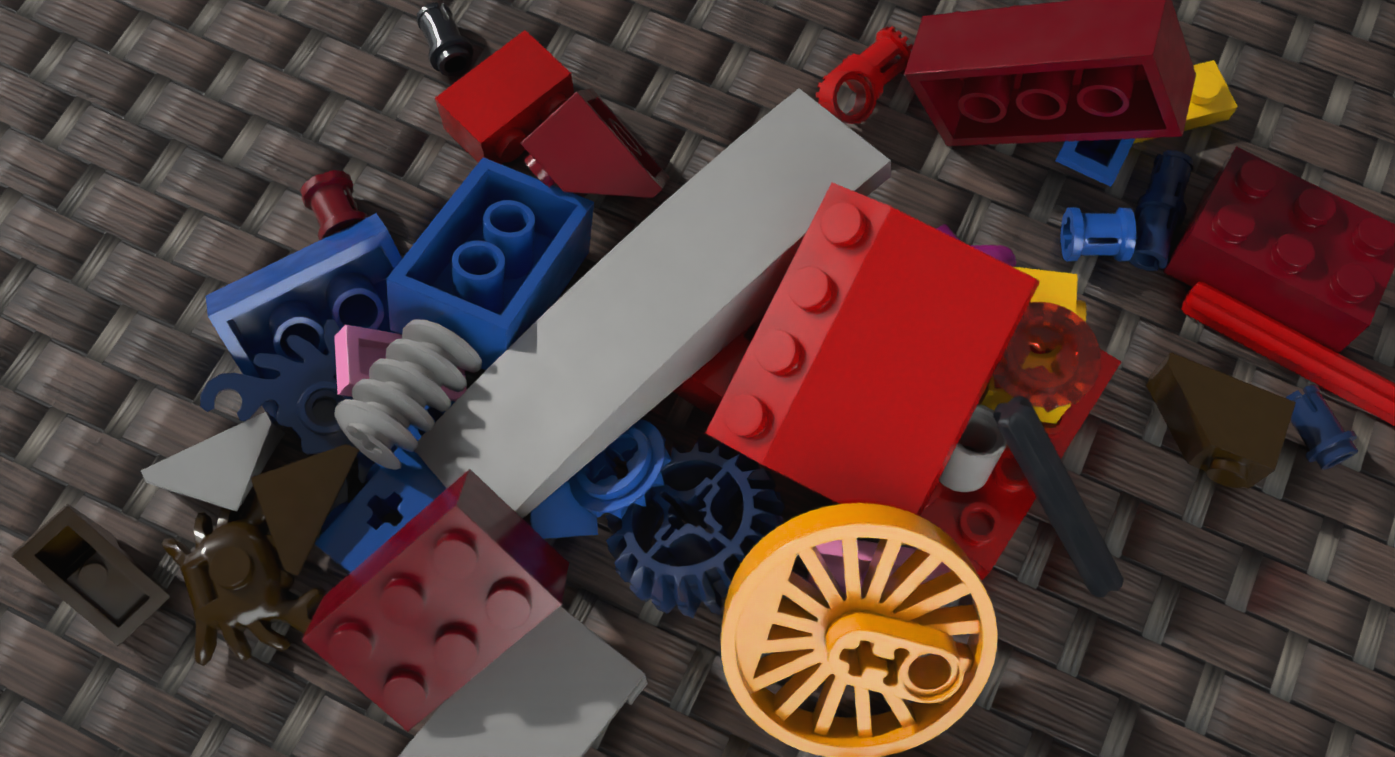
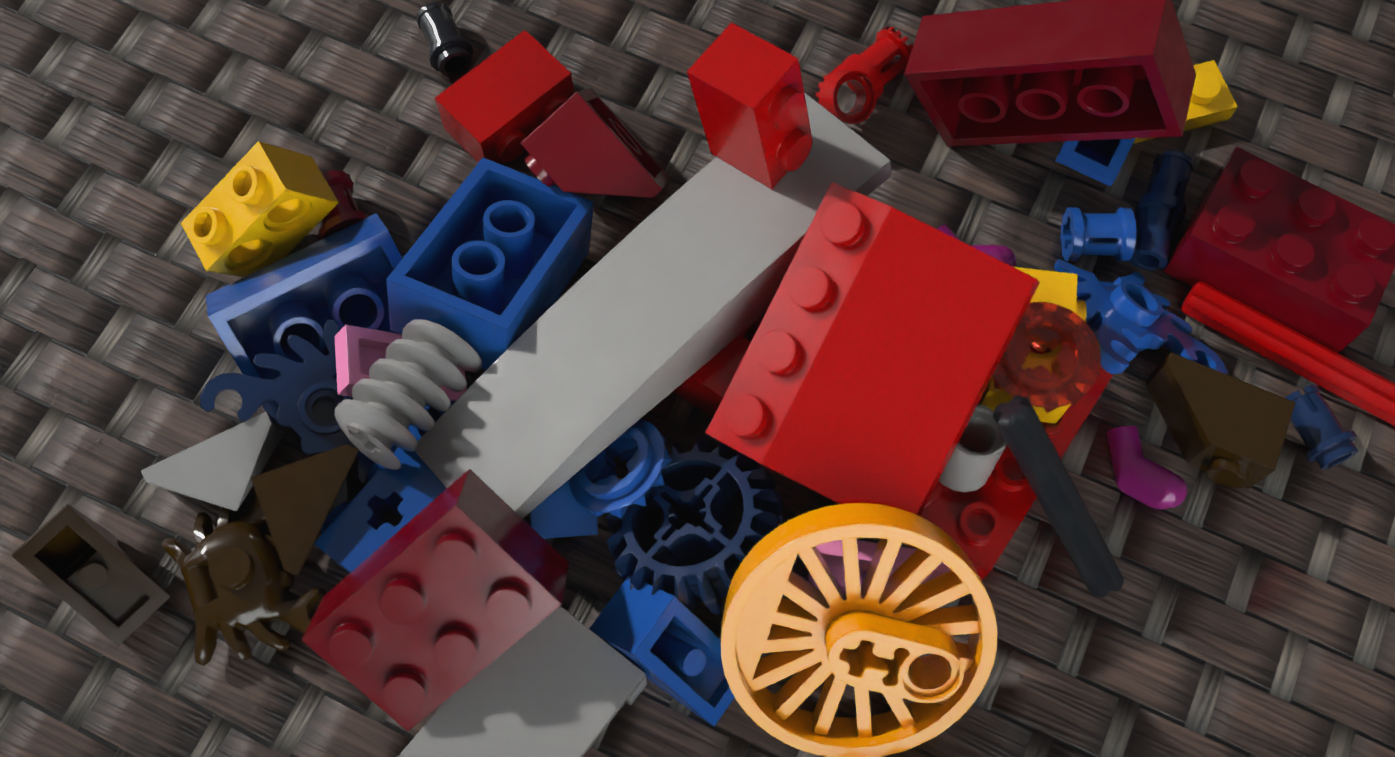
none -> yellow brick [181,141,339,277]
none -> blue slope [589,575,734,726]
none -> red brick [687,22,813,190]
none -> blue animal [1054,259,1228,375]
none -> magenta arm [1106,426,1187,510]

